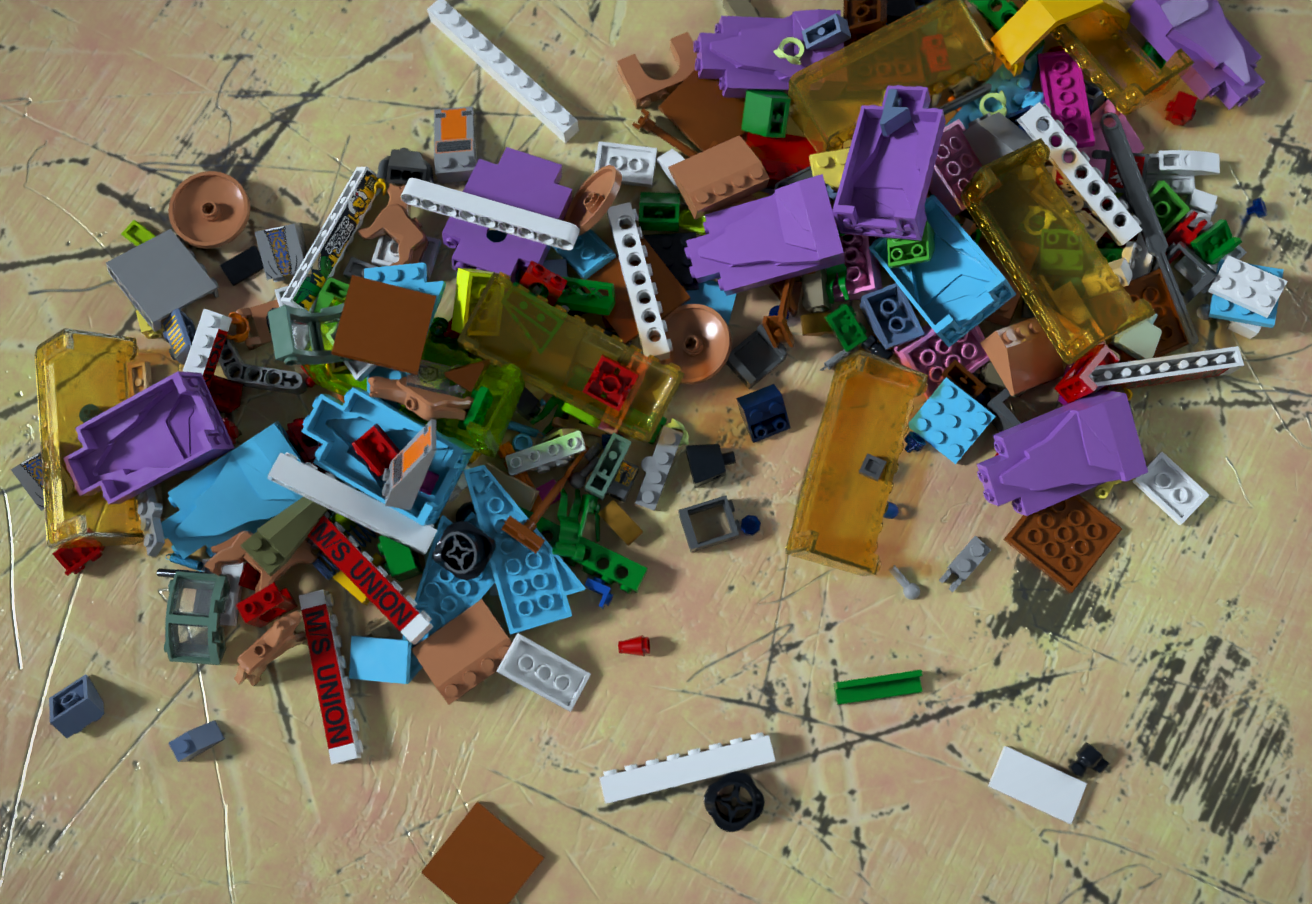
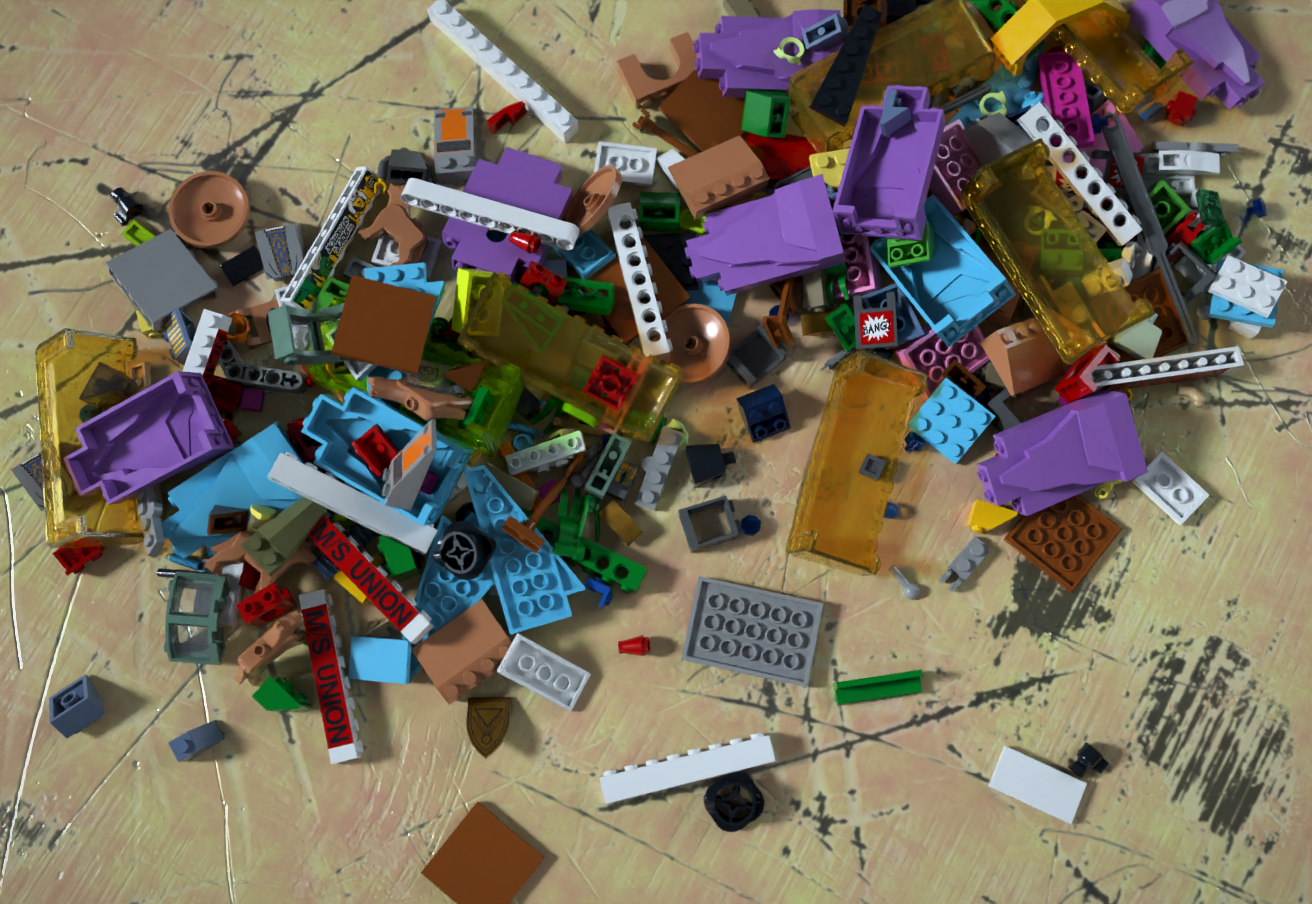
none -> clear smoke slope [78,362,138,410]
none -> black piece [111,187,143,226]
none -> reddish brown slope [207,505,249,536]
none -> dark pink tile [240,388,265,412]
none -> light yellow tile [247,504,277,533]
none -> green slope [252,676,312,712]
none -> pearl gold shield [466,697,511,759]
none -> red slope [487,101,527,134]
none -> red cone [509,231,541,254]
none -> light grey plate [681,576,823,687]
none -> black wing [809,4,883,127]
none -> flag [853,292,898,350]
none -> yellow slope [966,499,1018,534]
none -> clear blue tile [1090,113,1108,135]
none -> blue tile [1140,102,1165,121]
none -> light grey hinge [1151,141,1239,156]
none -> tan arm [1176,385,1206,408]
none -> clear green plate [1195,189,1225,228]

